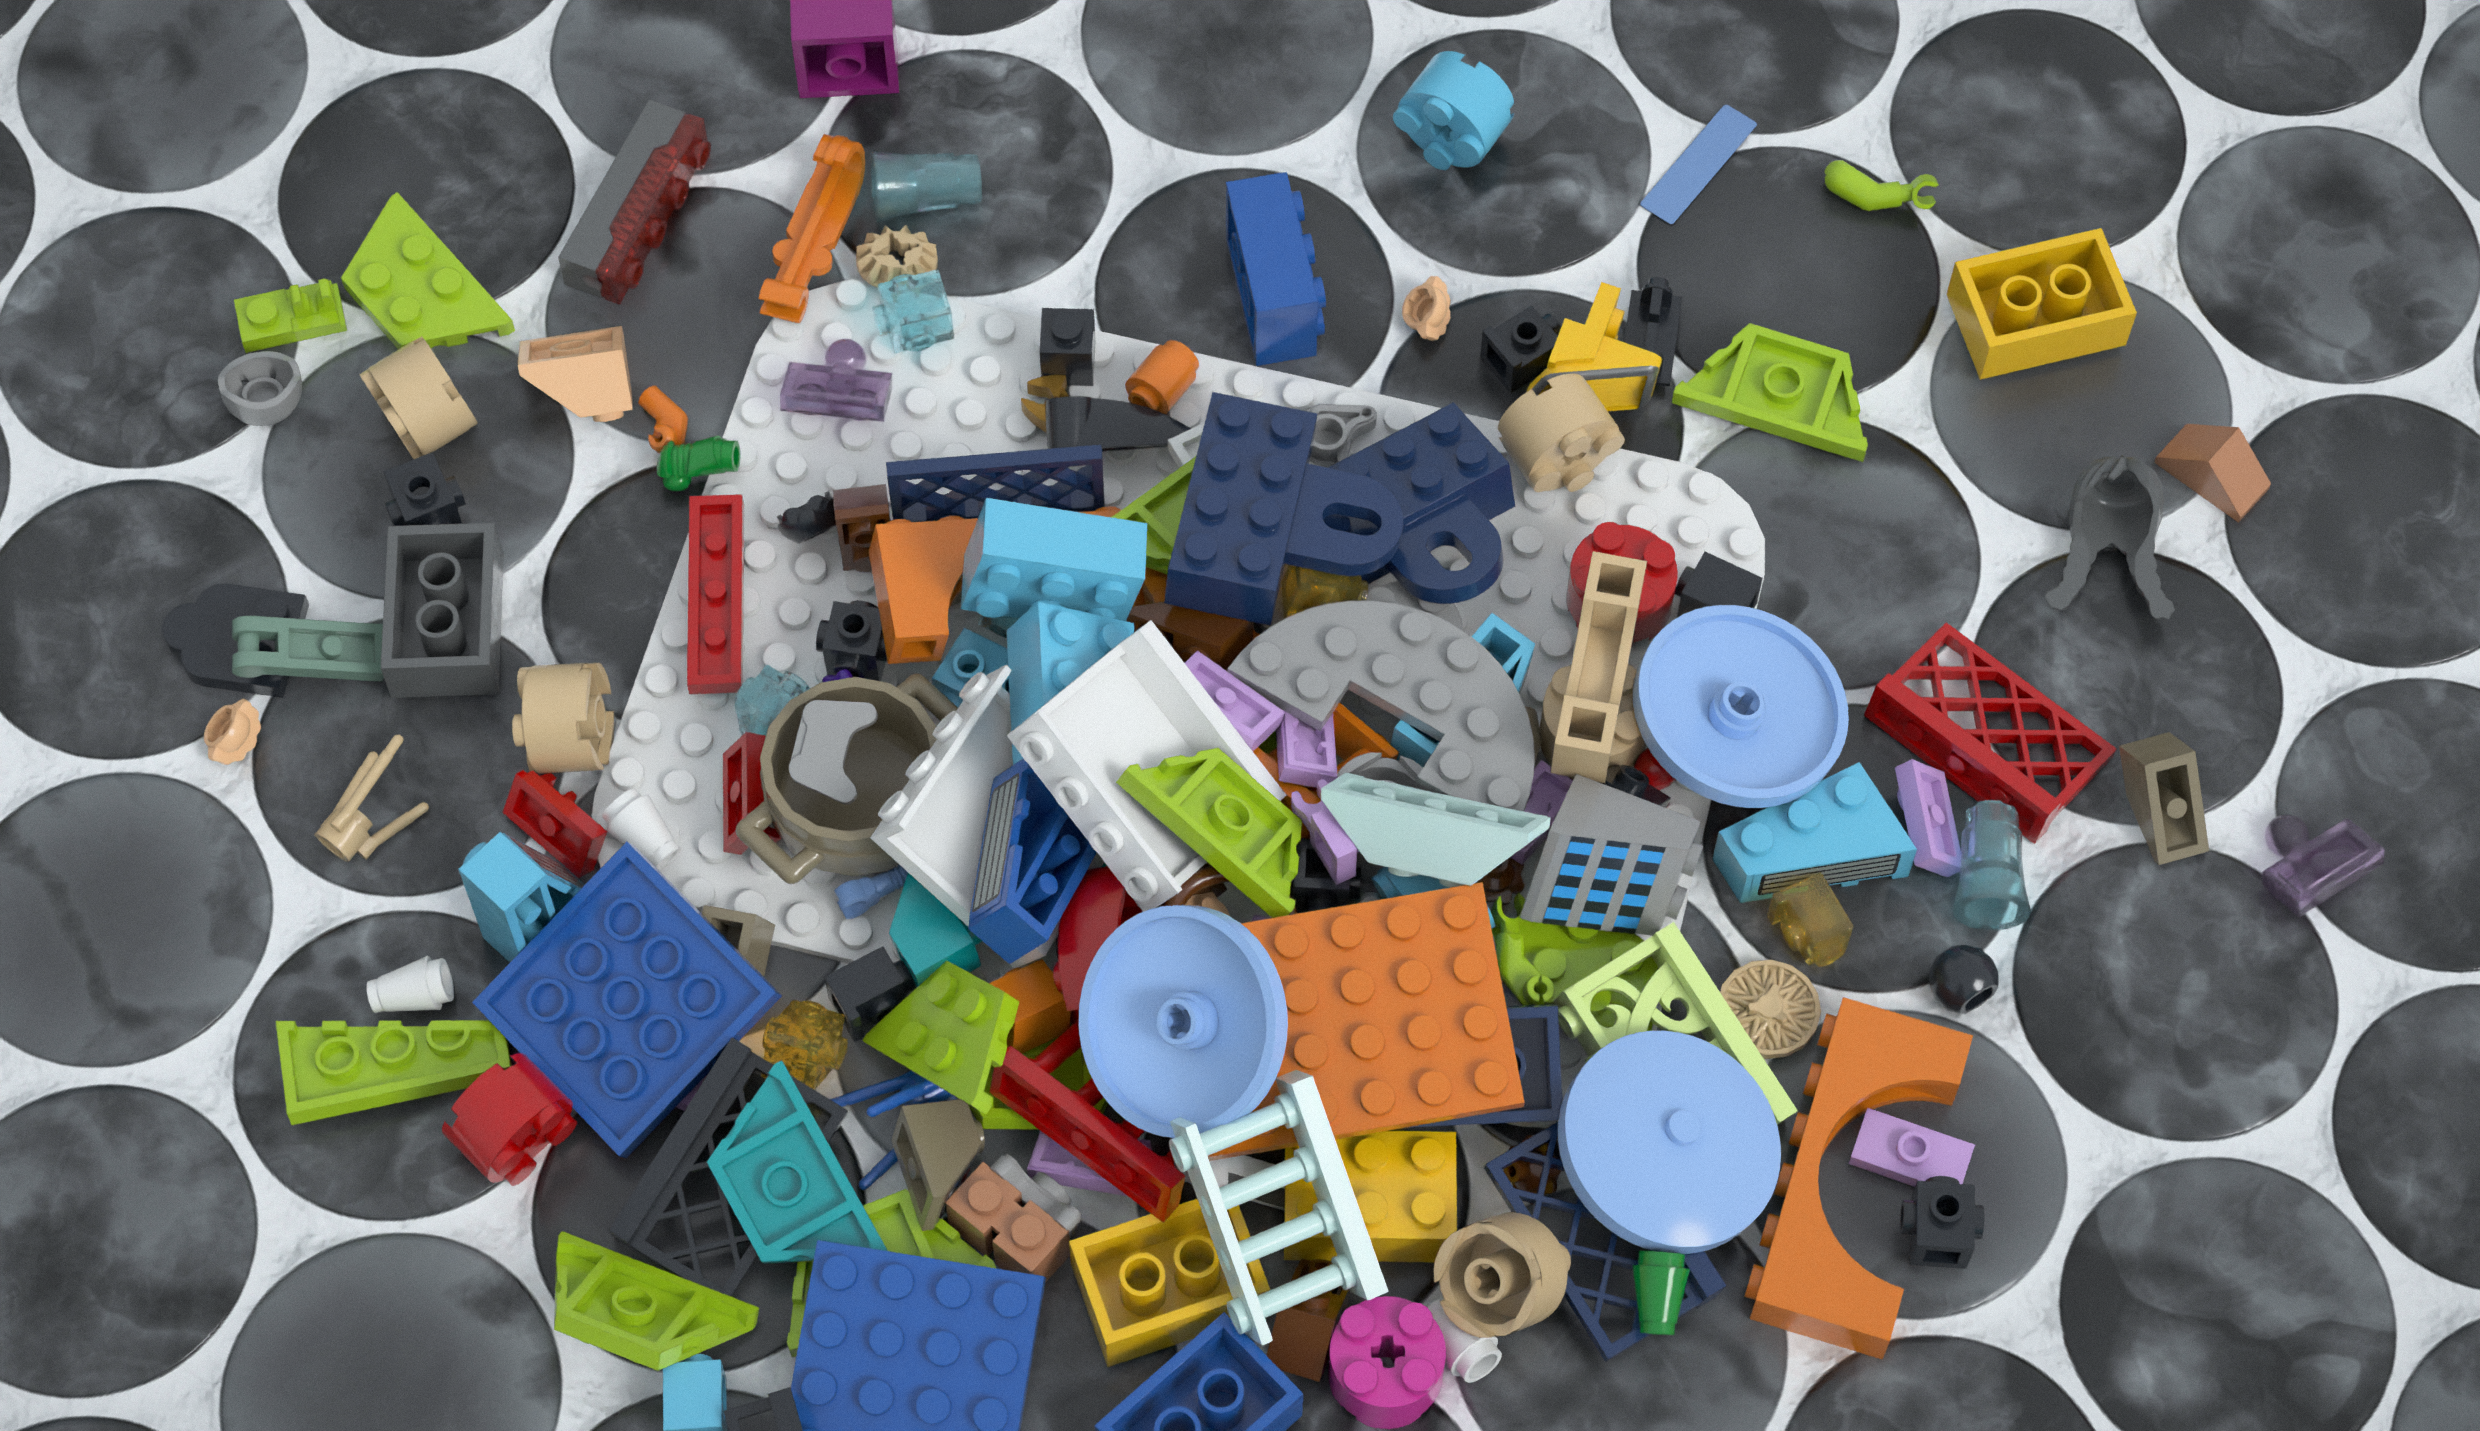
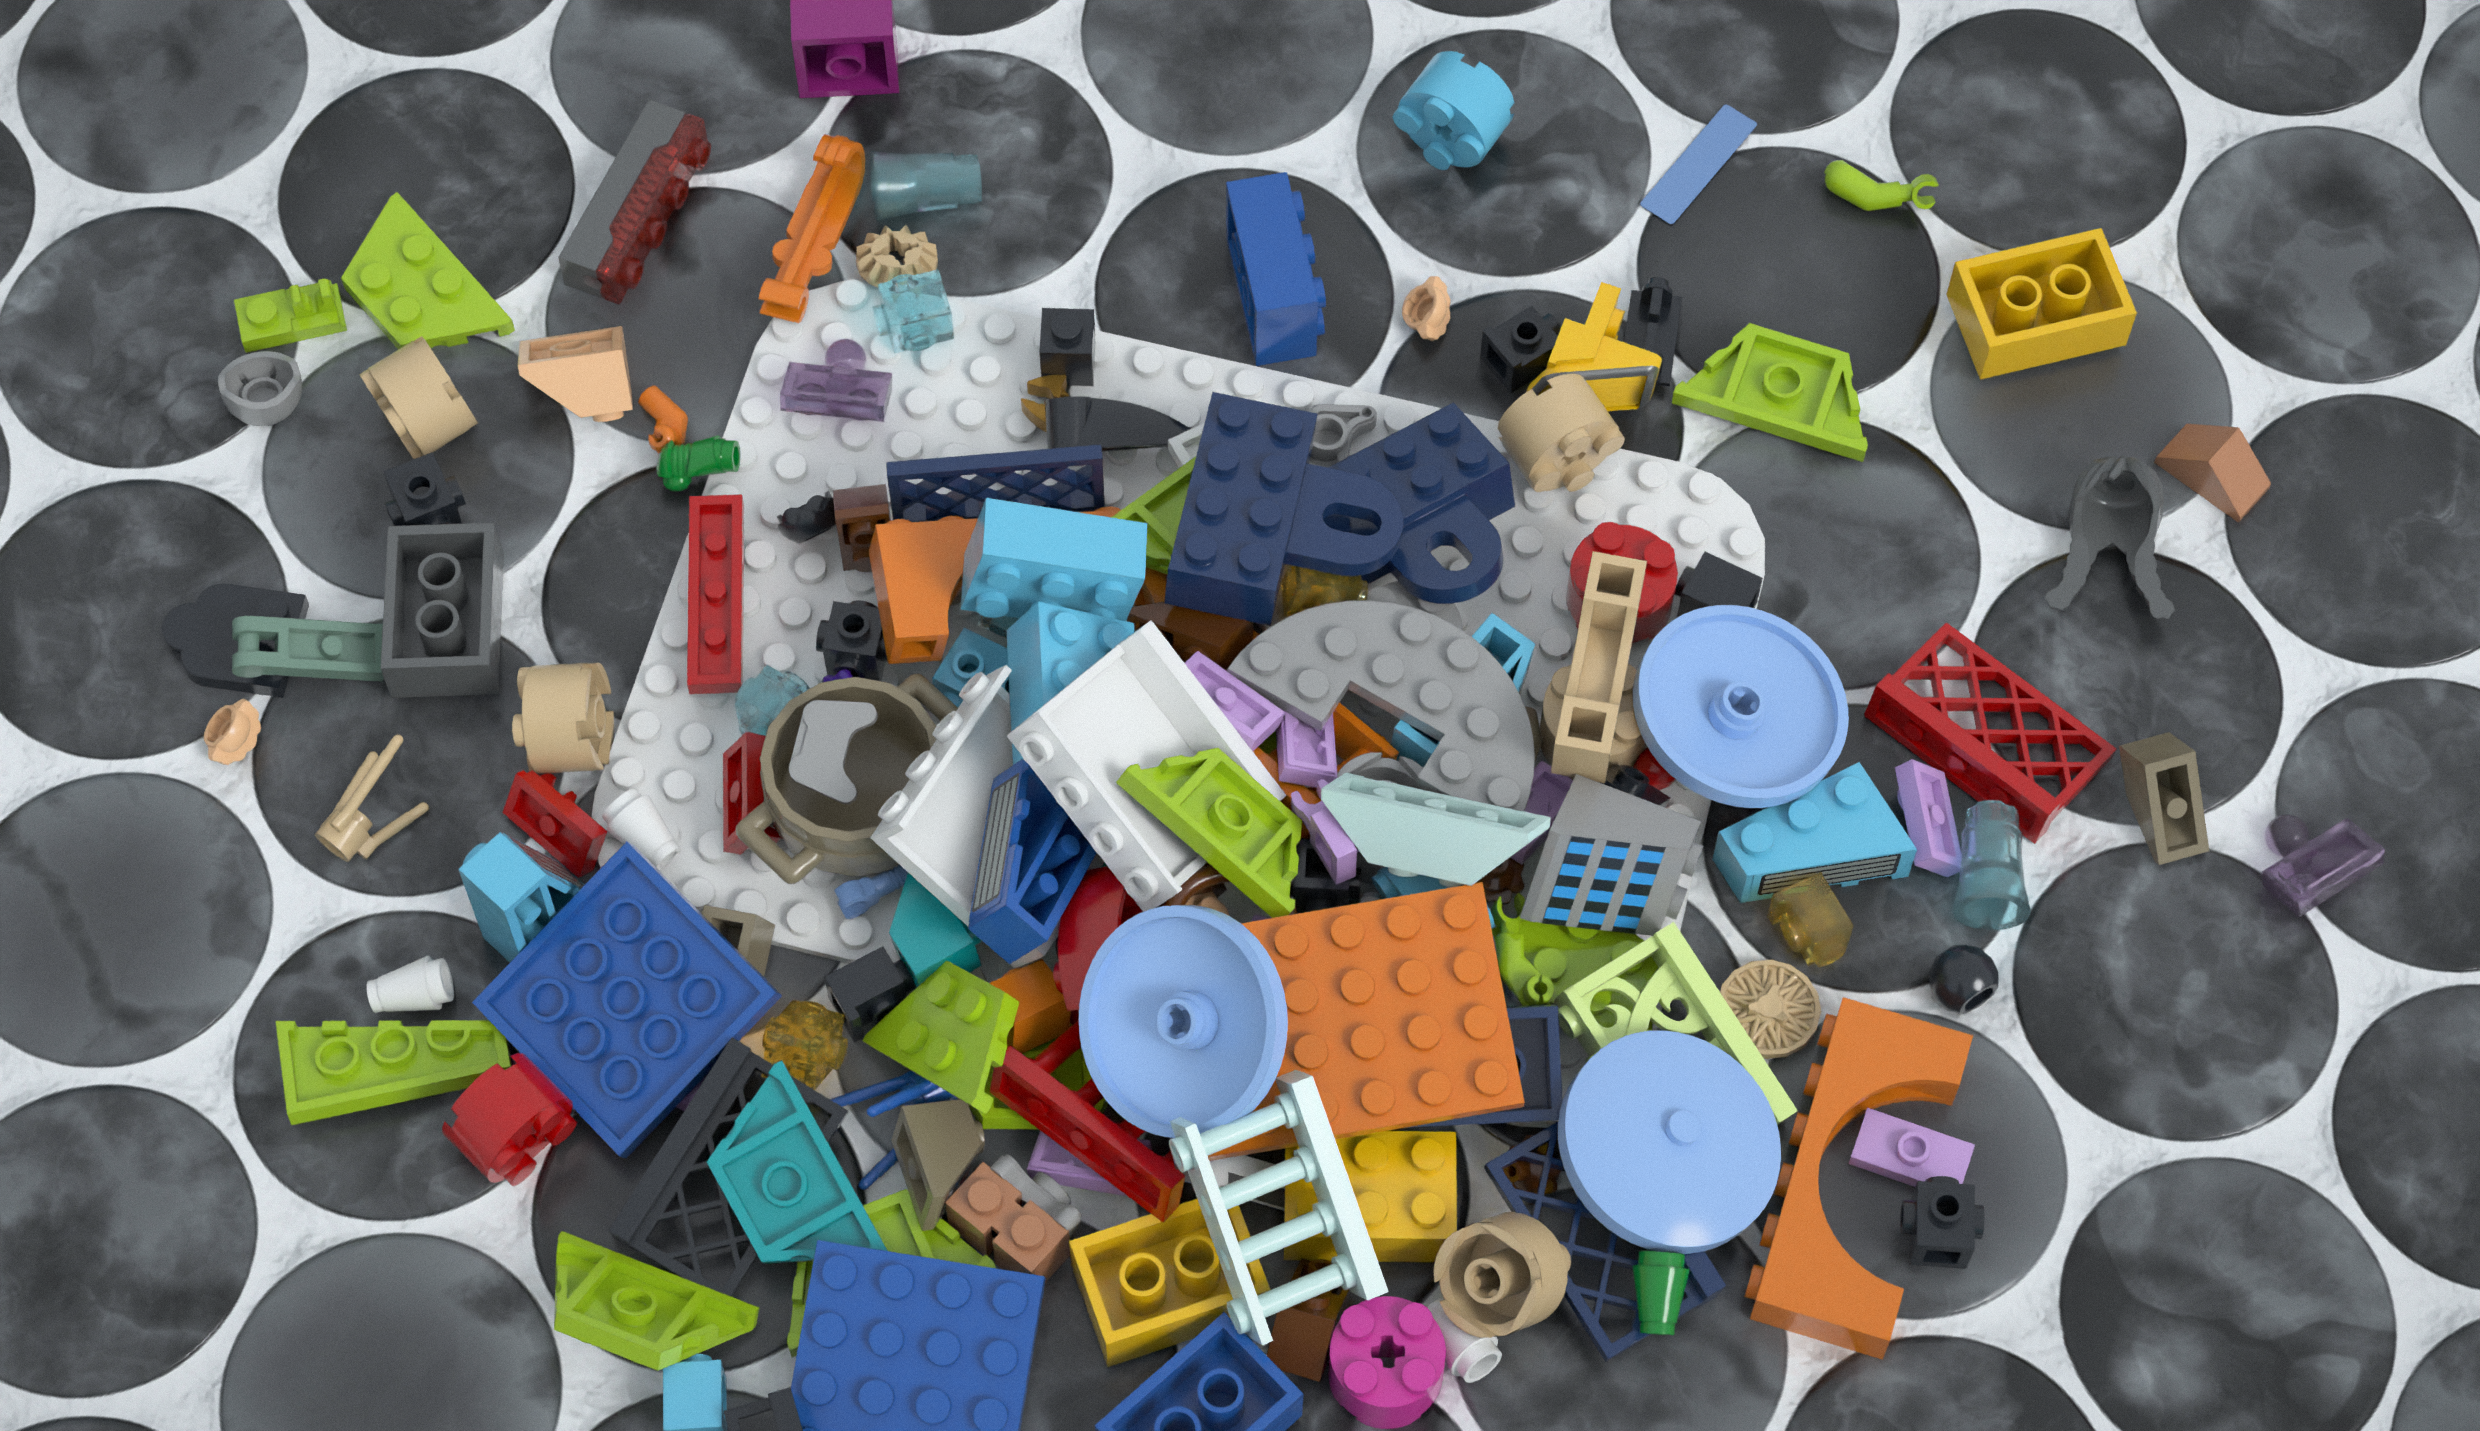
orange brick [1125,340,1199,415] -> none

